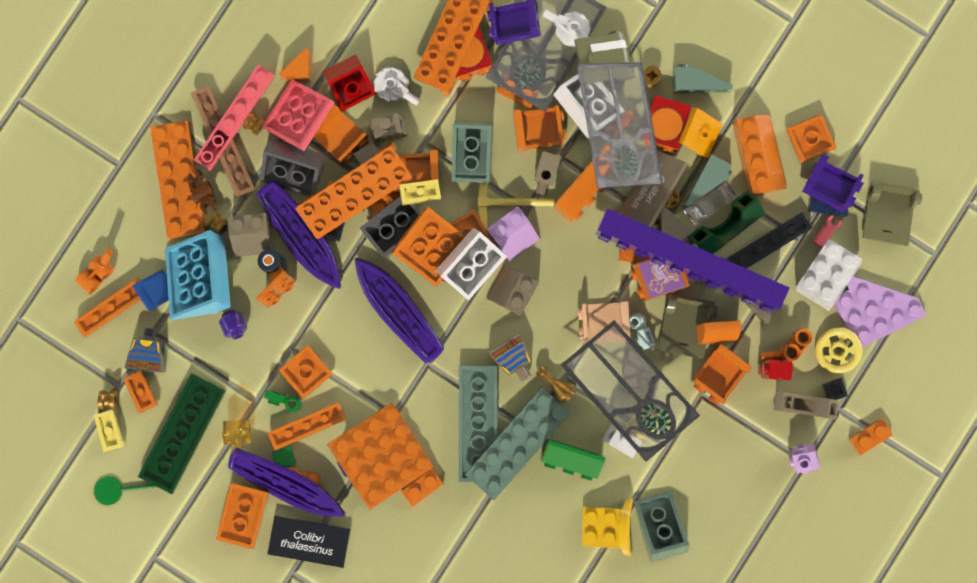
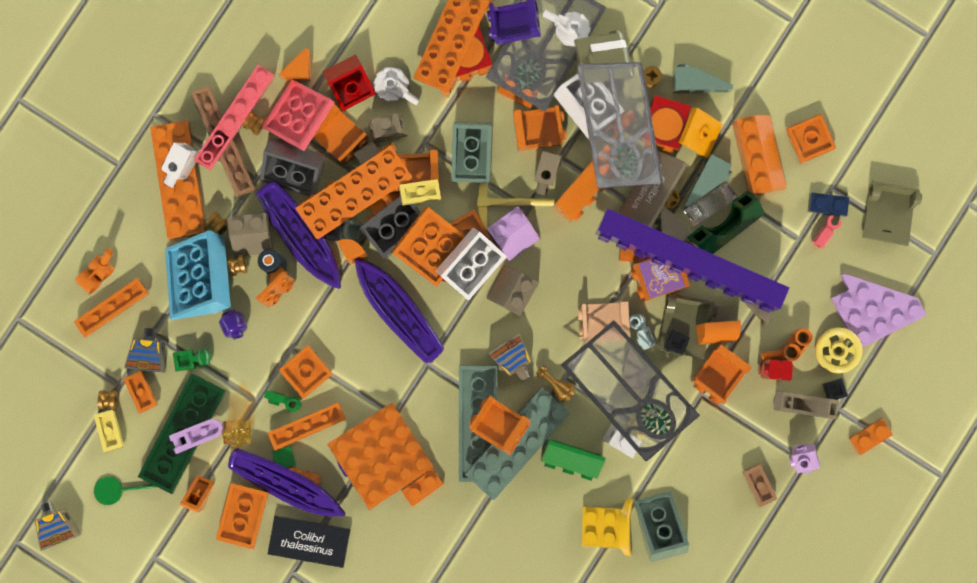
blue piece [132,270,169,312] -> none
reddish brown pin [188,169,217,215] -> none
black plate [725,212,812,269] -> none
white brick [796,239,862,311] -> none
dark purple panel [802,153,864,212] -> none
none -> torso [35,501,81,551]
none -> white torso [161,142,199,187]
none -> lavender plate [169,419,224,454]
none -> green plate [173,349,212,372]
none -> orange slope [180,475,215,513]
none -> pearl gold wheel [227,255,248,277]
none -> orange brick [337,239,368,265]
none -> sand green tile [339,220,363,242]
none -> orange panel [469,395,531,456]
none -> black tile [664,330,690,356]
none -> medium nougat plate [742,464,777,507]

